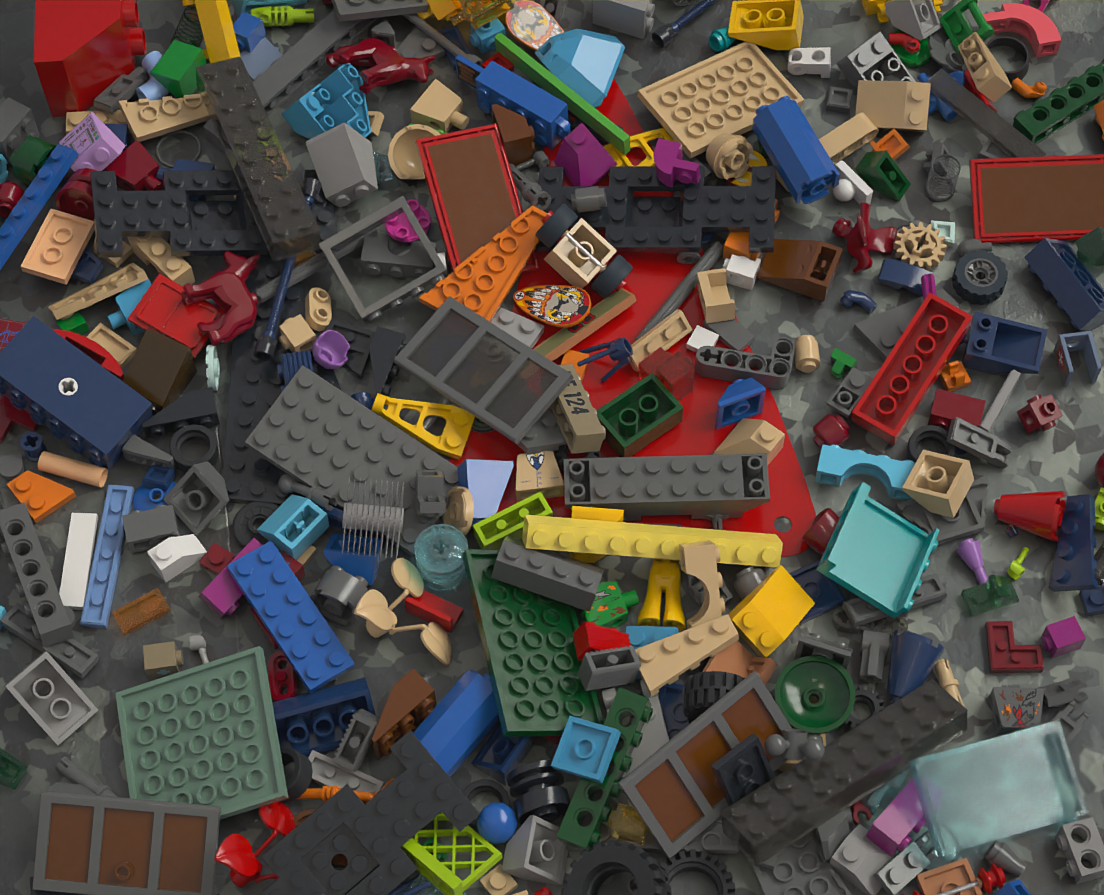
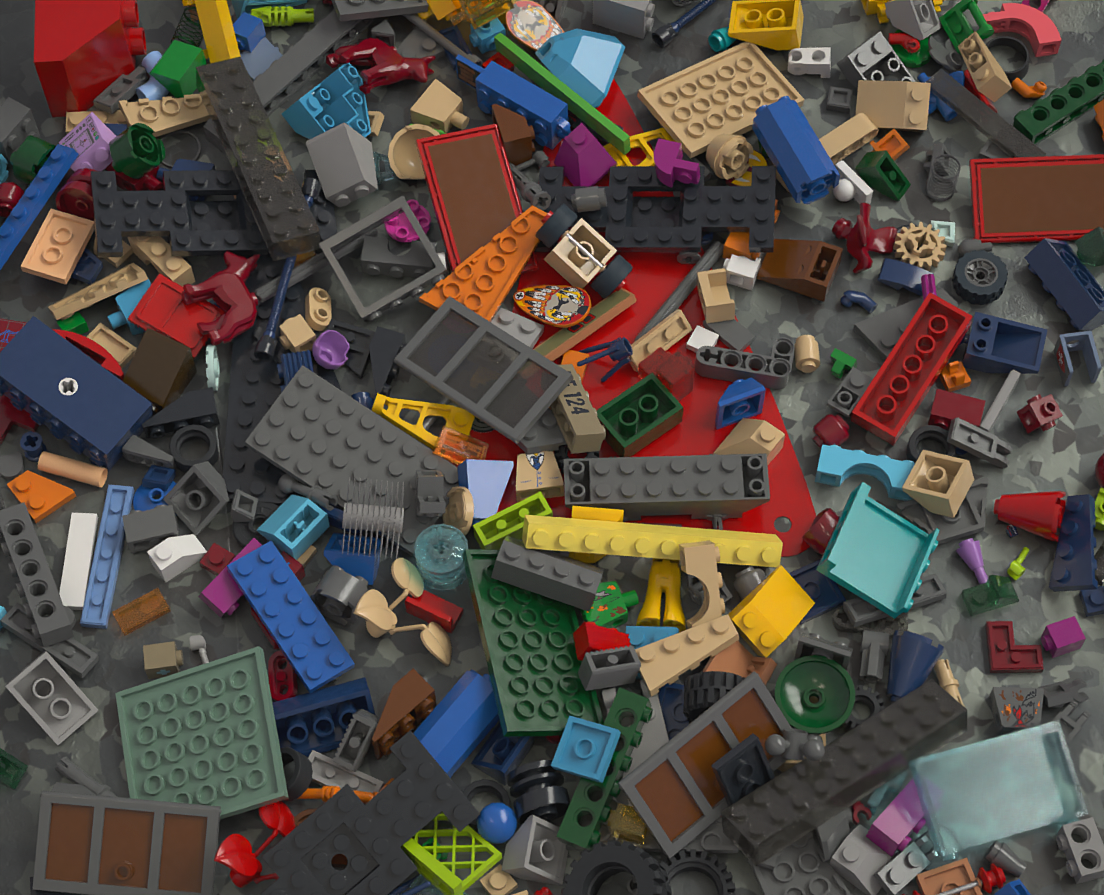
none -> dark green brick [109,123,165,179]
none -> dark grey slope [230,489,258,522]
none -> clear orange slope [432,426,489,465]

